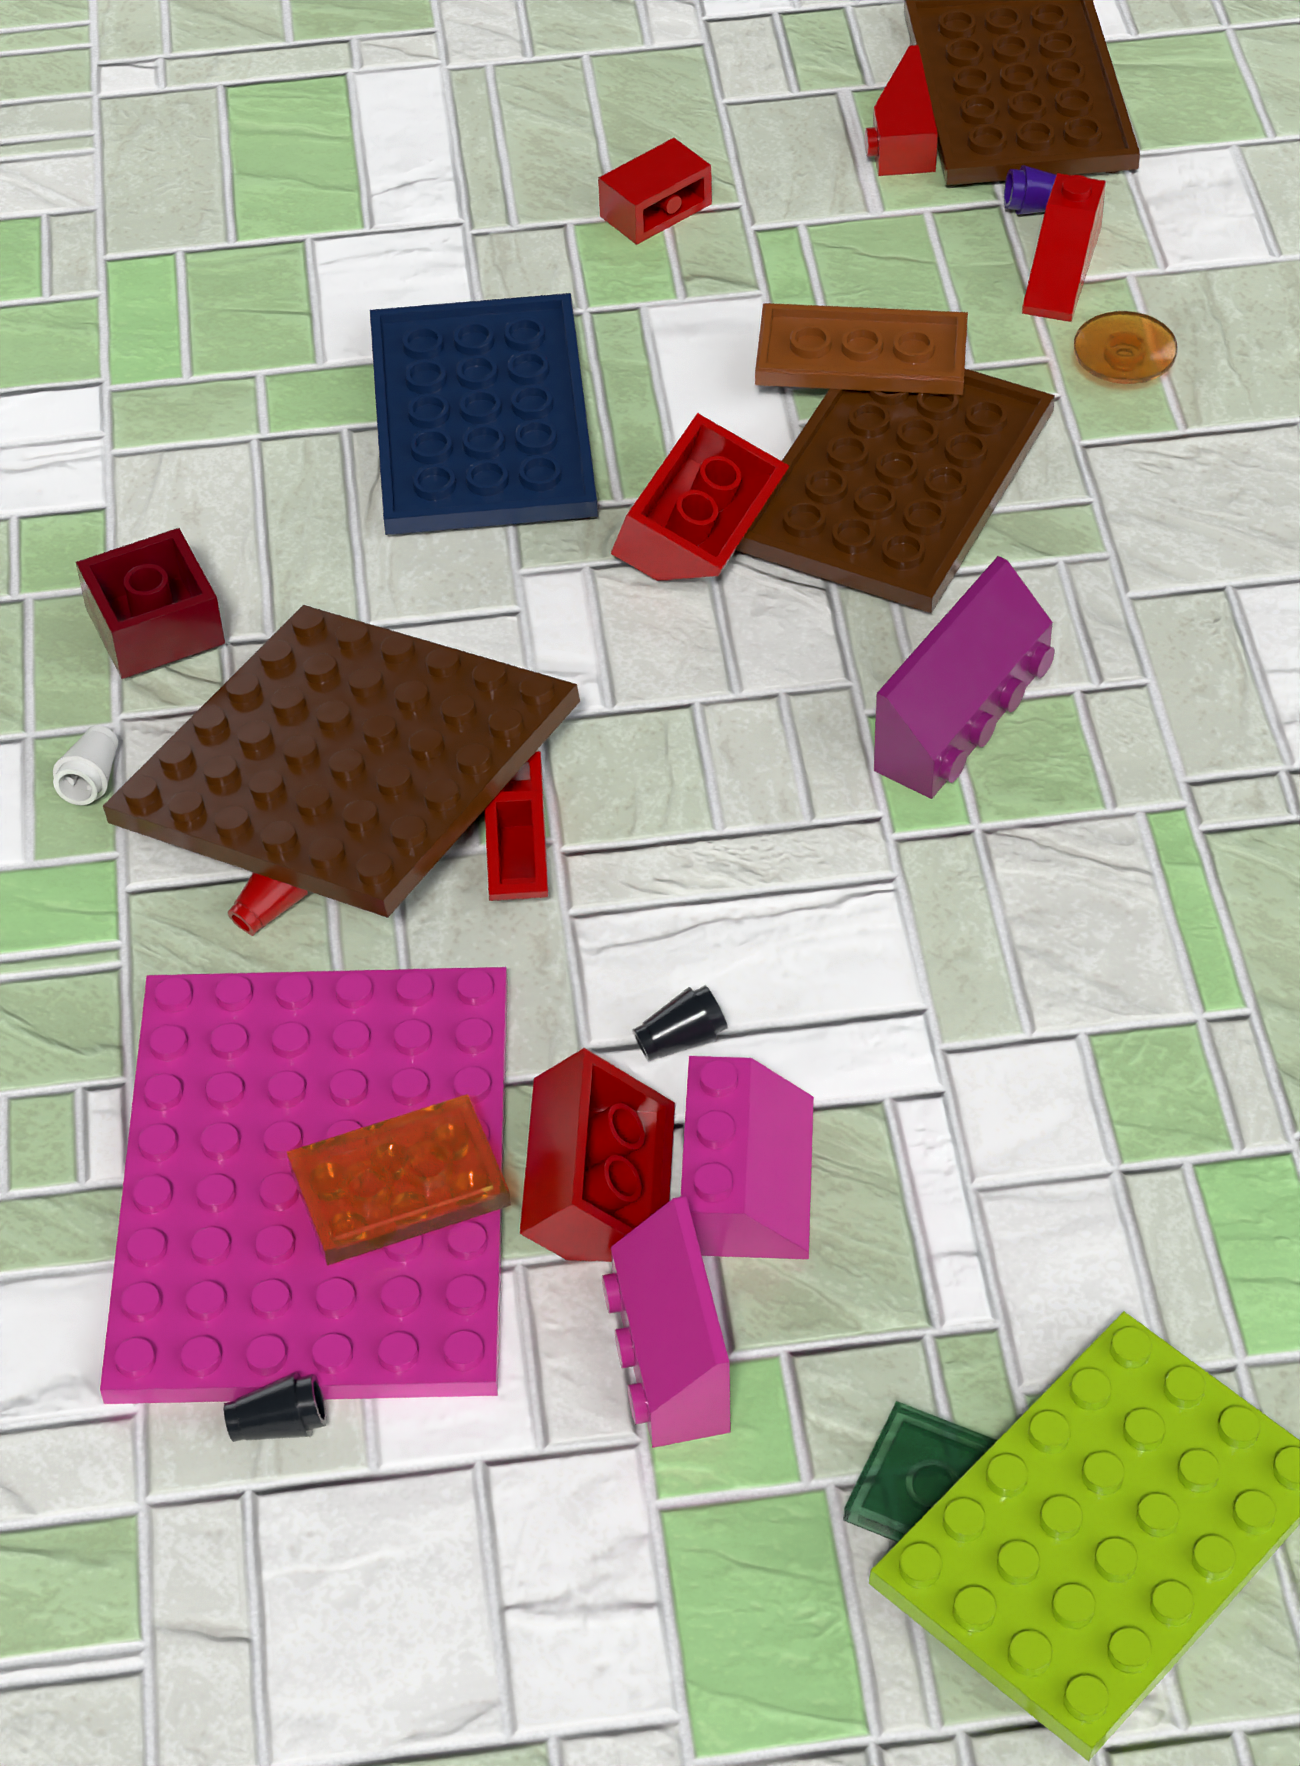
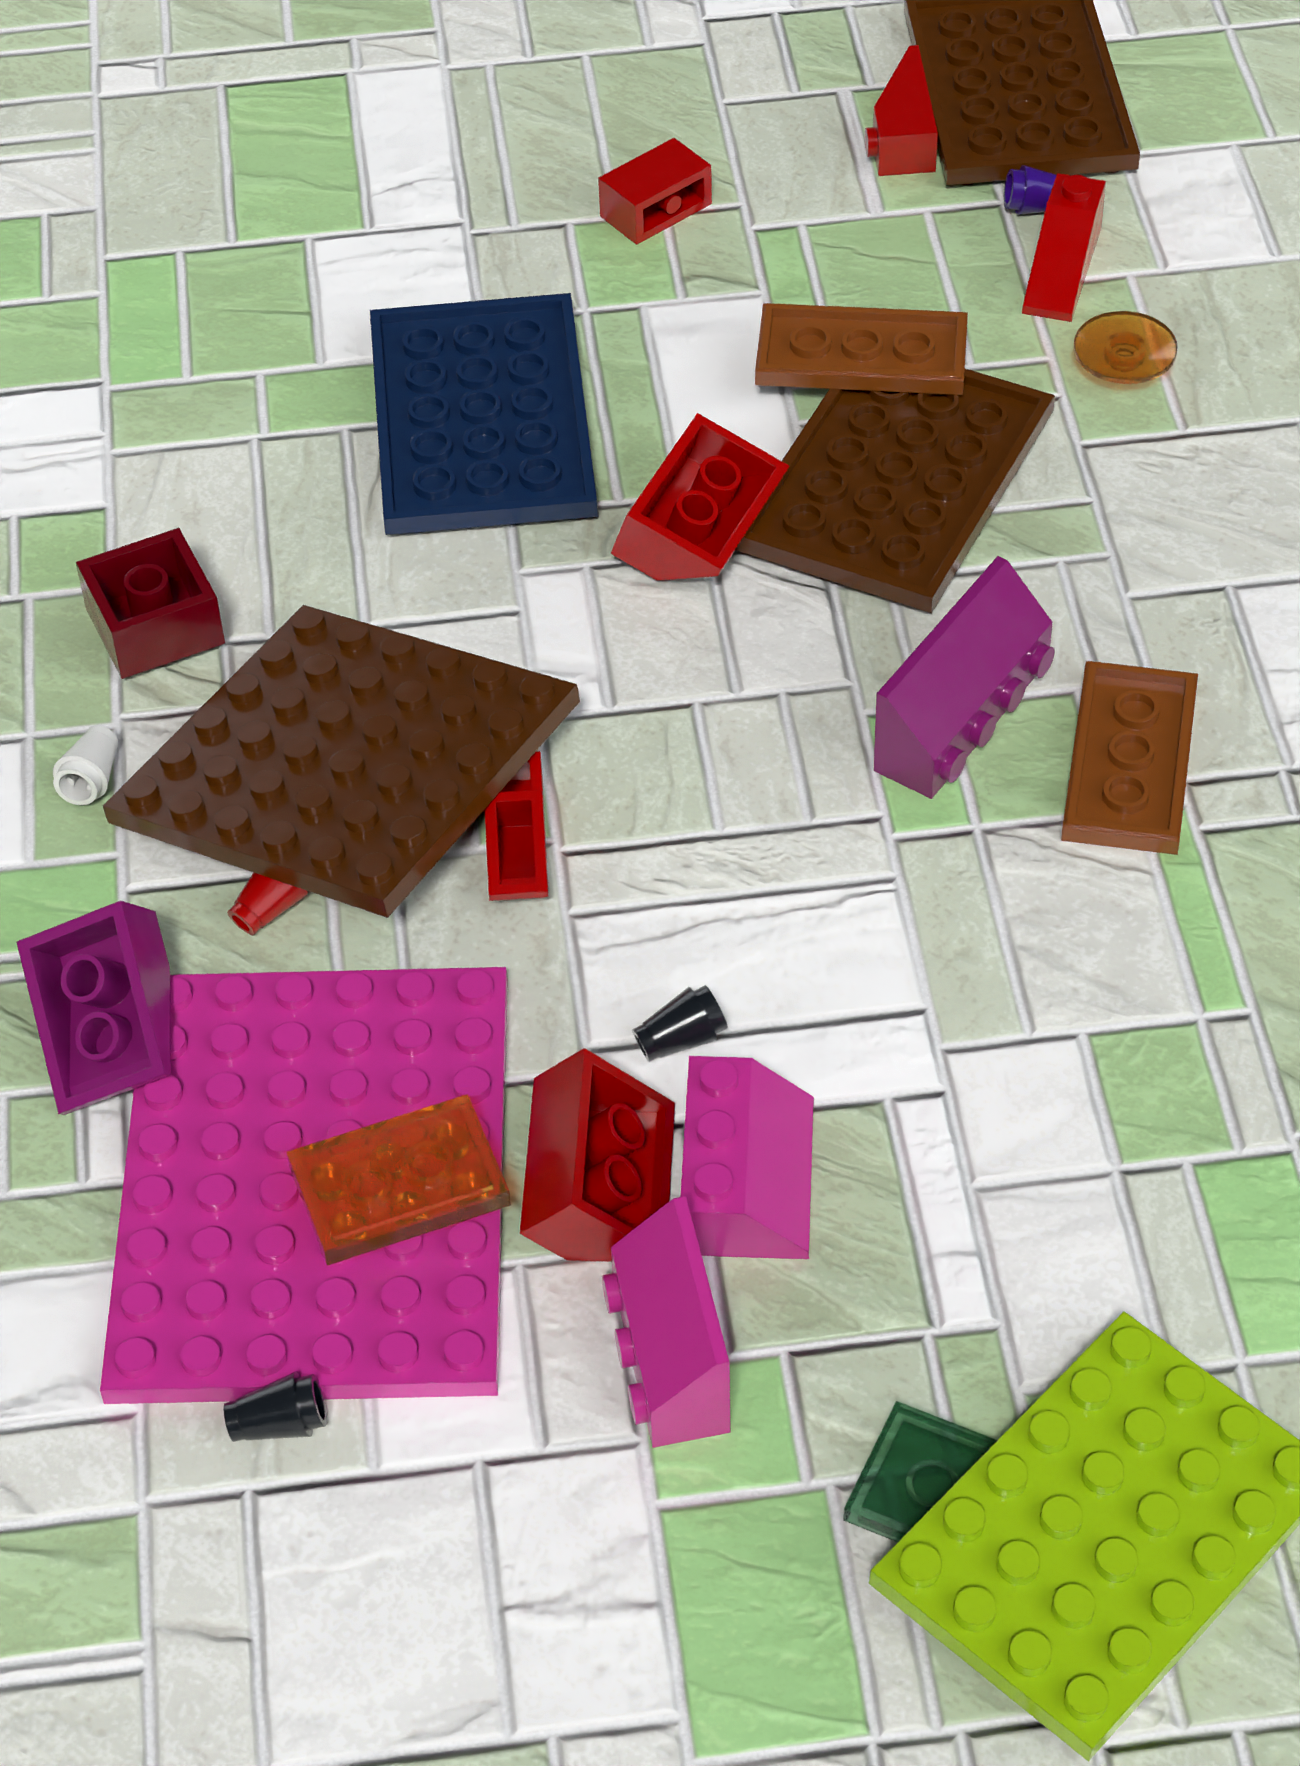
none -> magenta slope [16,900,170,1115]
none -> dark orange tile [1061,661,1198,855]

